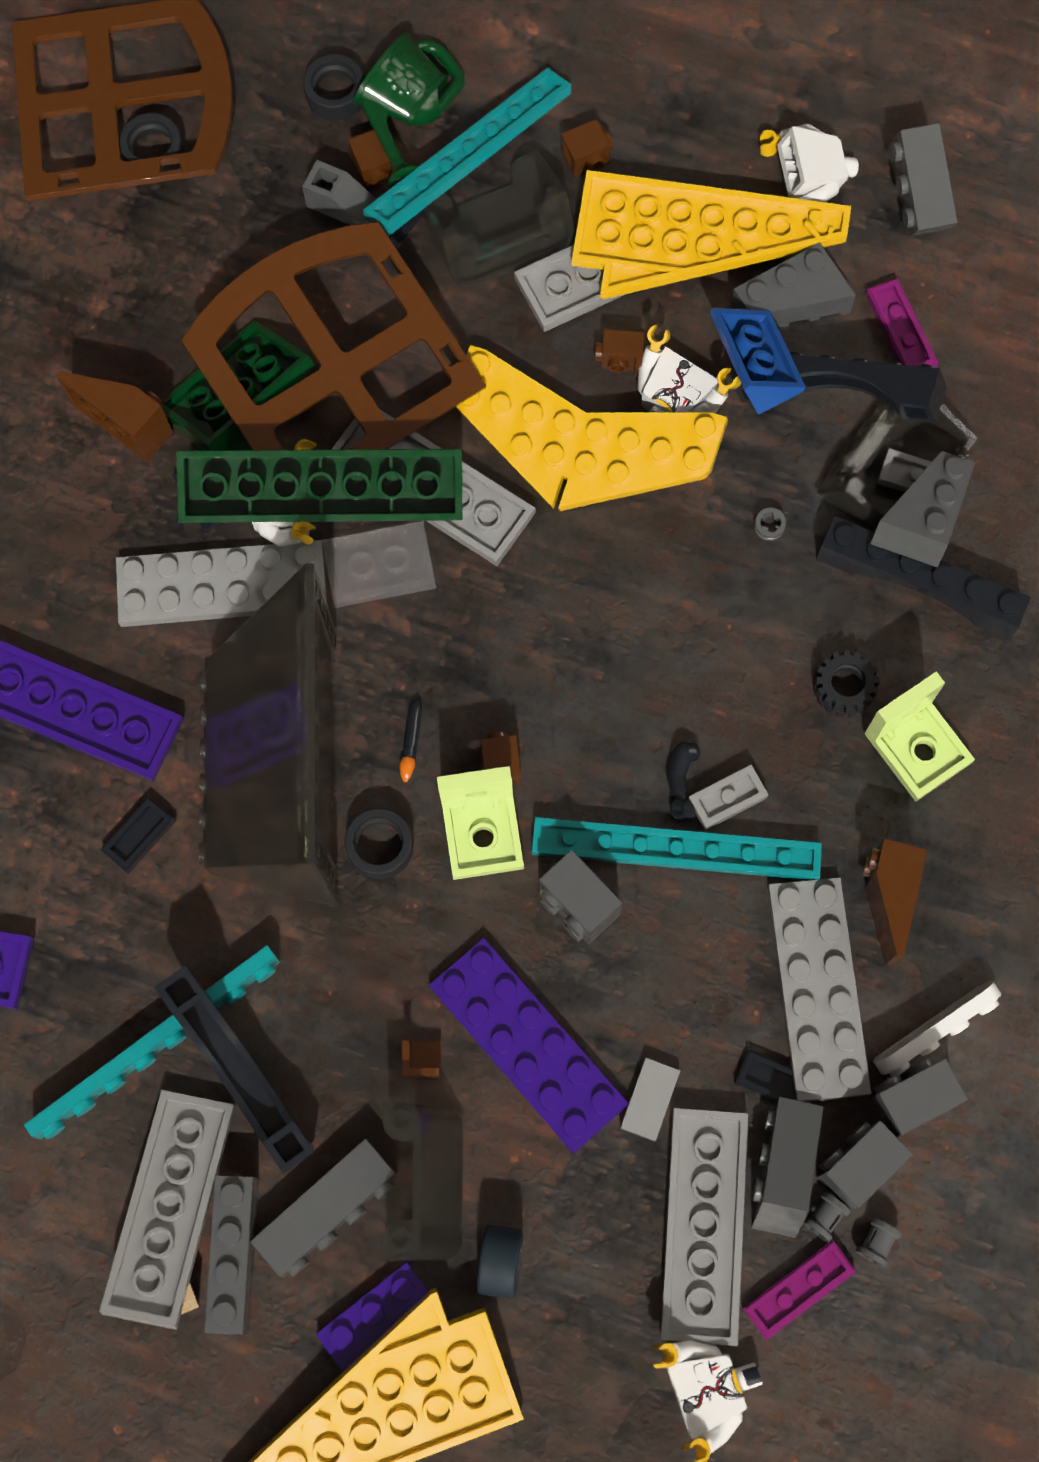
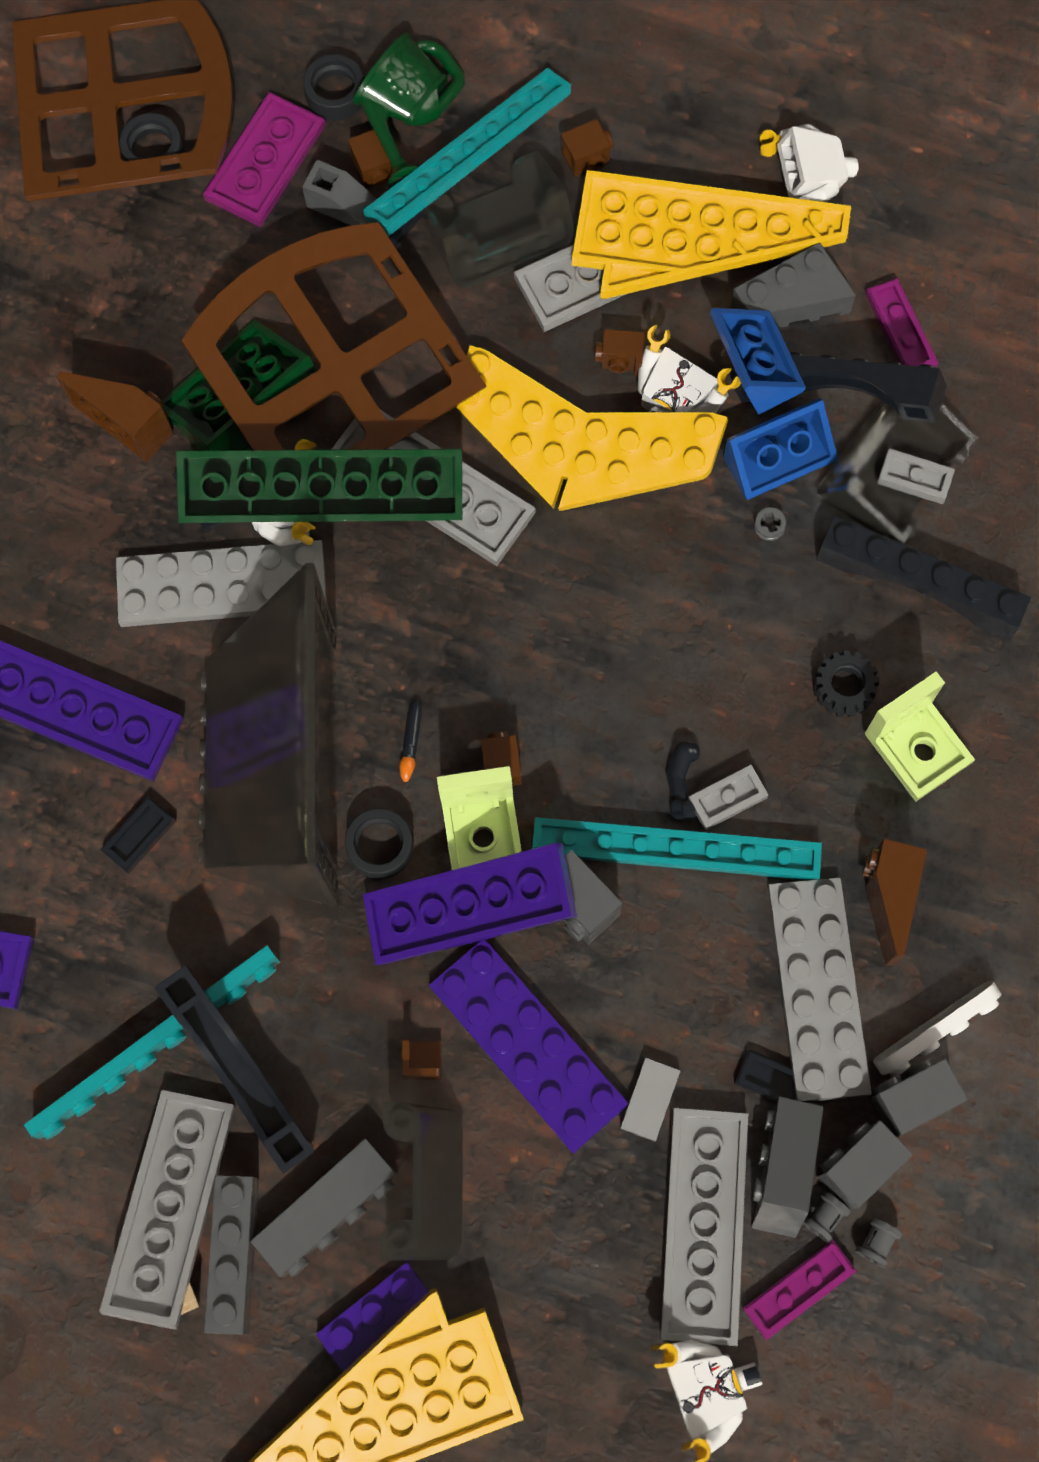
clear tile [322,521,436,608] -> none
black wheel [477,1225,523,1299] -> none
dark grey wedge [871,451,975,567] -> none
dark grey wedge [886,123,958,236] -> none
none -> magenta tile [203,92,326,227]
none -> dark purple plate [363,843,577,965]
none -> blue slope [723,398,838,500]

